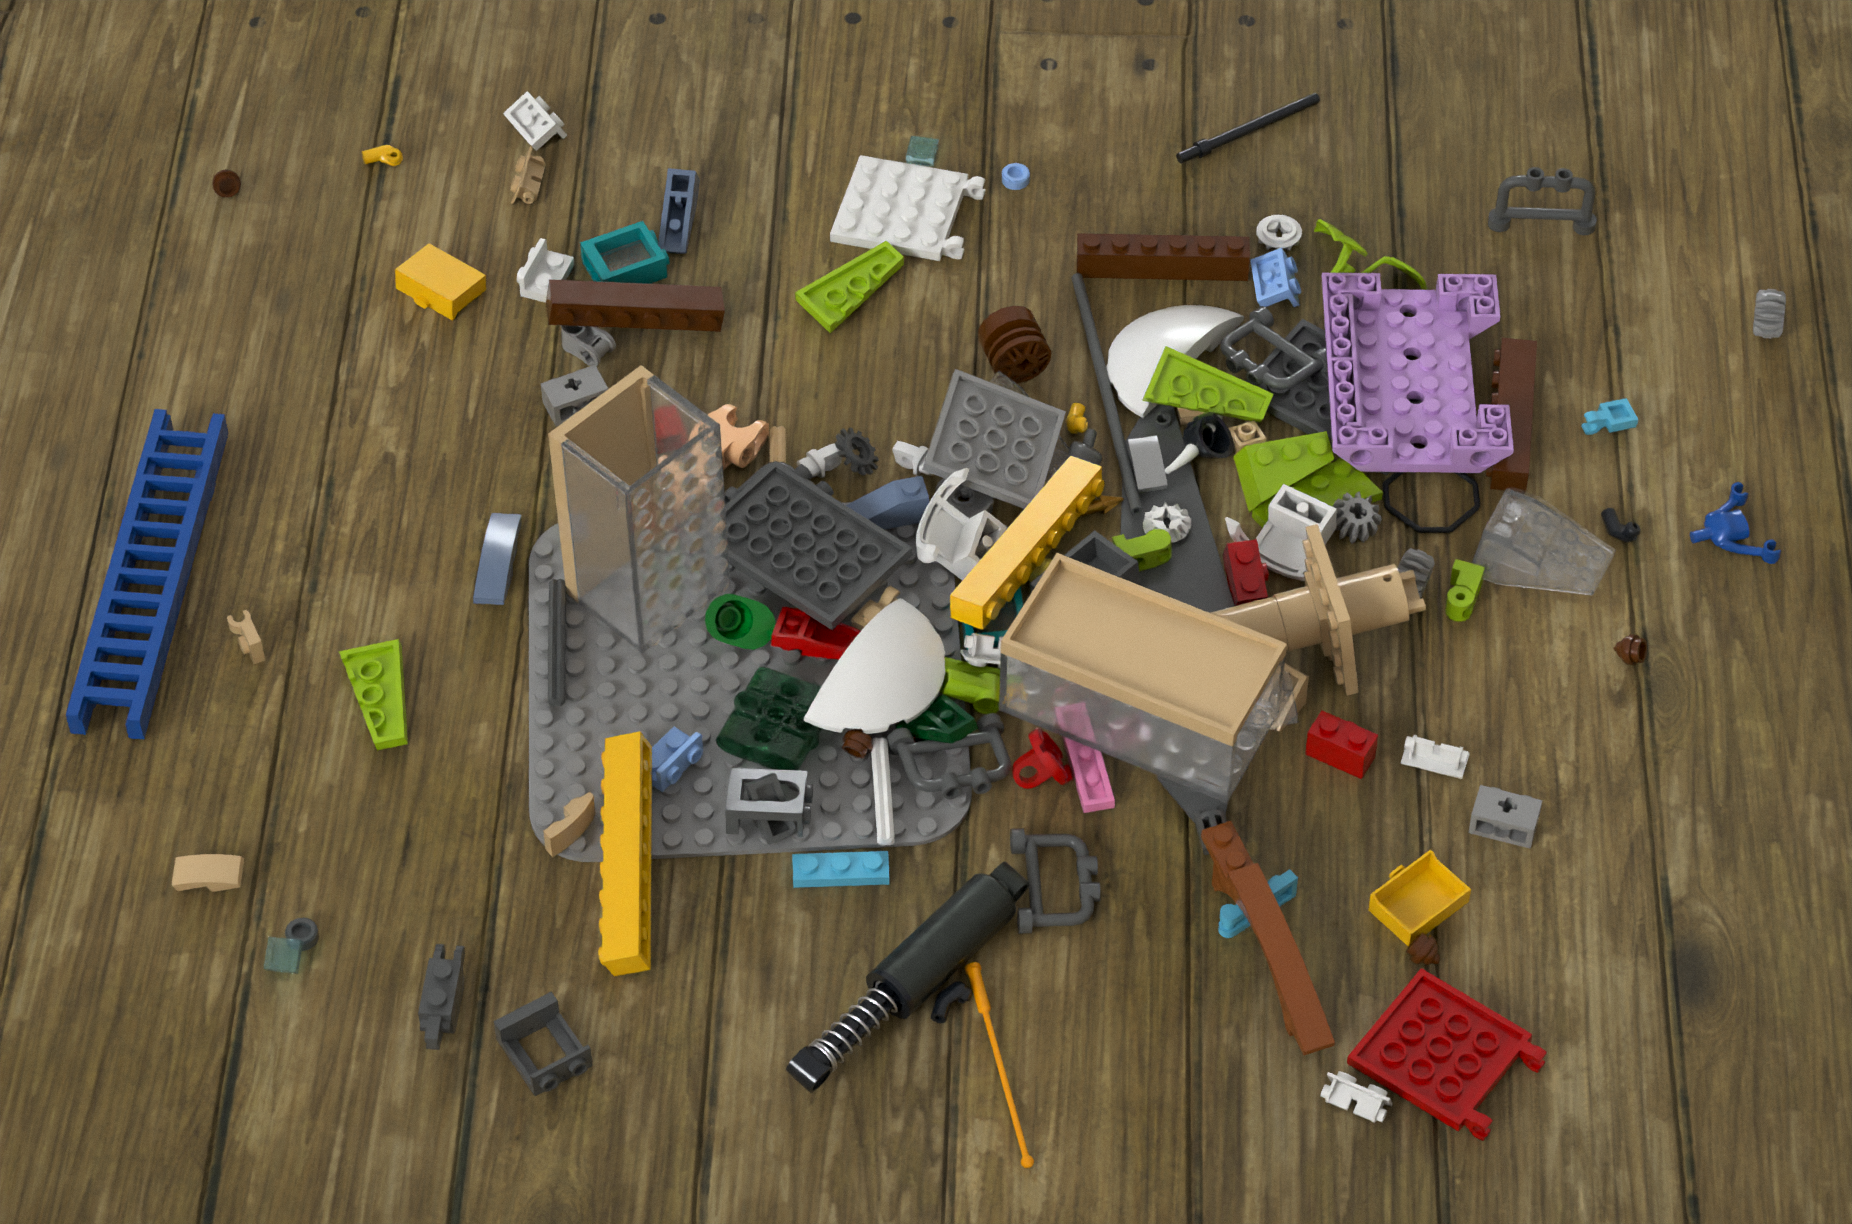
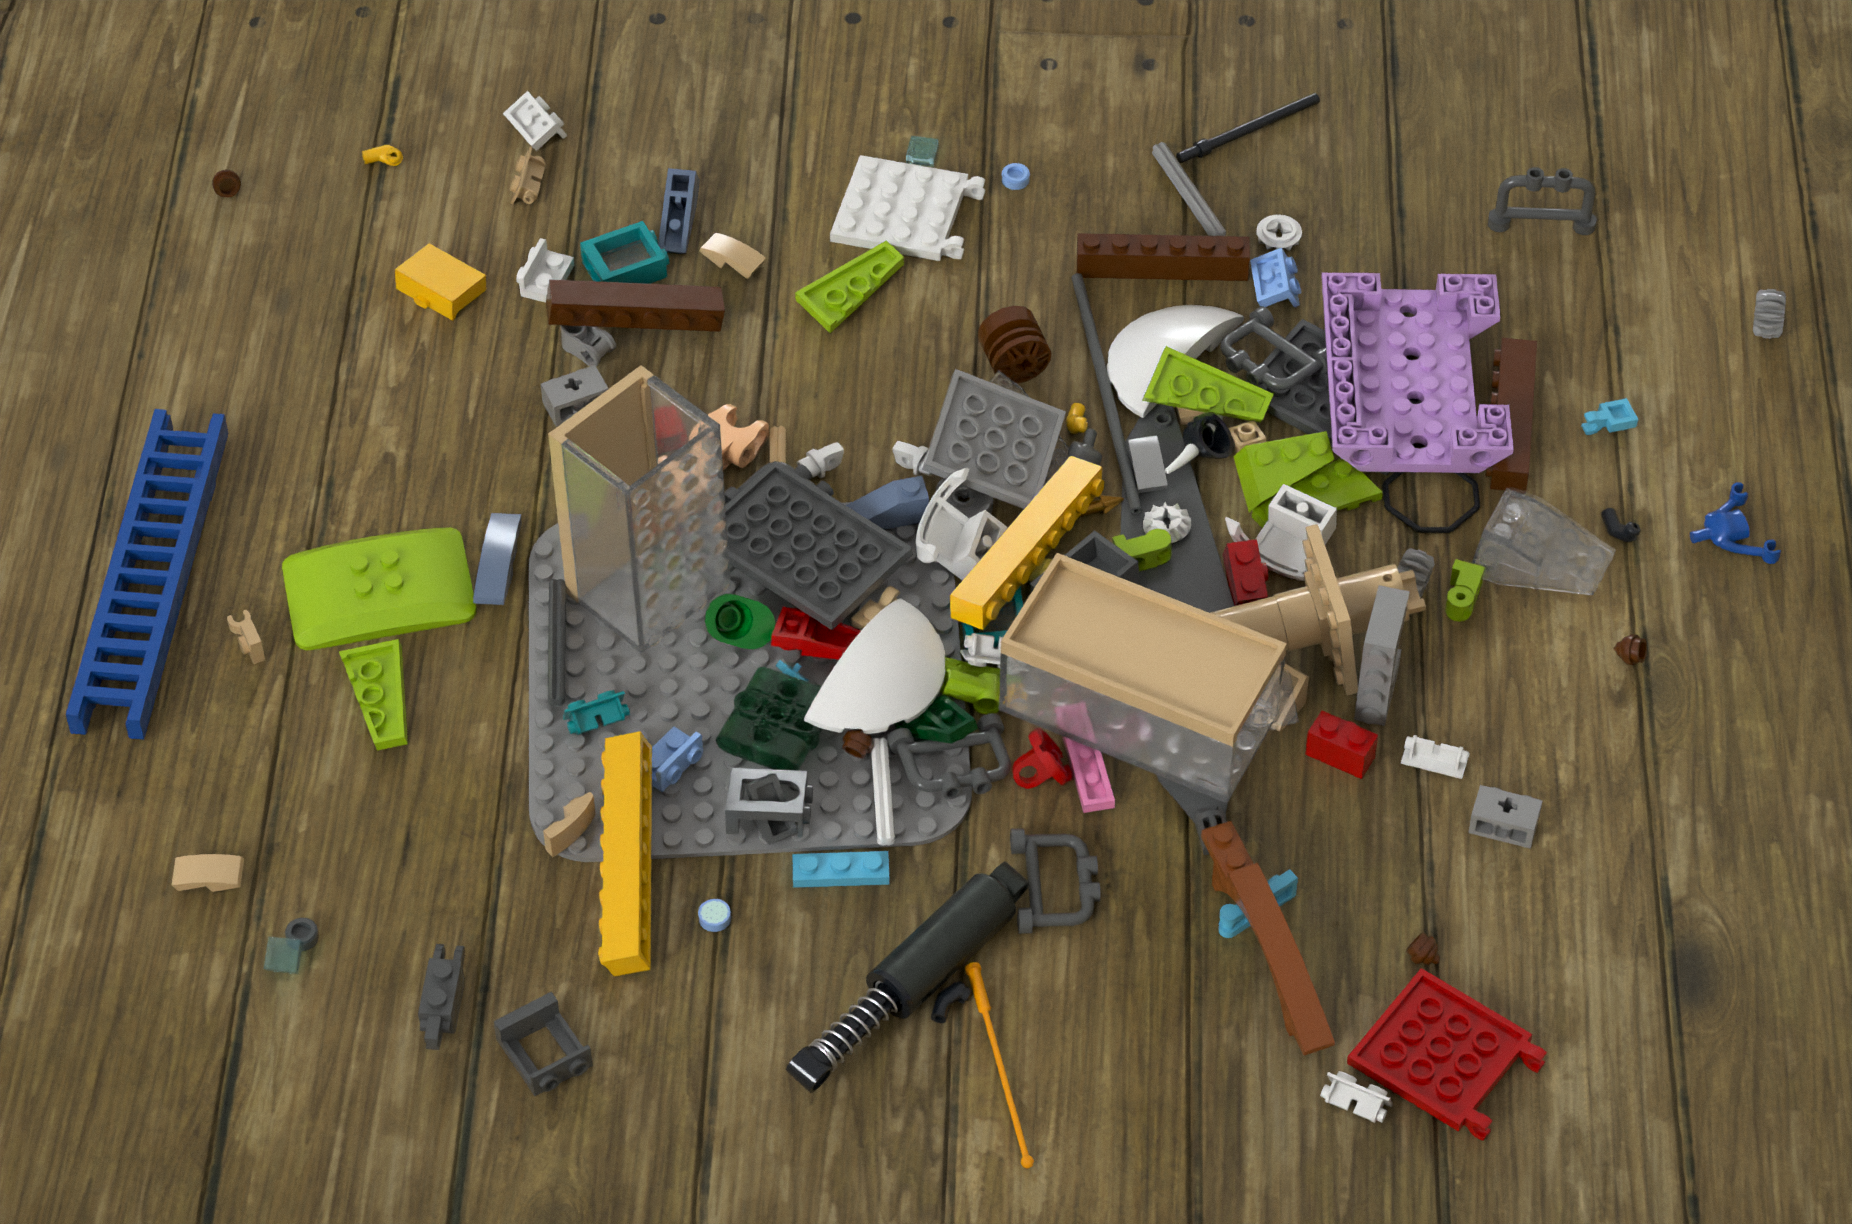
dark grey gear [835,428,879,476] -> none
lime plant [1314,219,1427,290] -> none
light grey gear [1333,491,1382,544] -> none
yellow container [1368,849,1471,946] -> none
none -> lime wedge [282,527,476,650]
none -> teal hinge [563,690,630,735]
none -> tile [698,899,731,932]
none -> tan slope [699,233,766,280]
none -> medium azure piece [776,660,809,686]
none -> light grey axle [1152,142,1226,236]
none -> light grey arch [1354,585,1410,726]

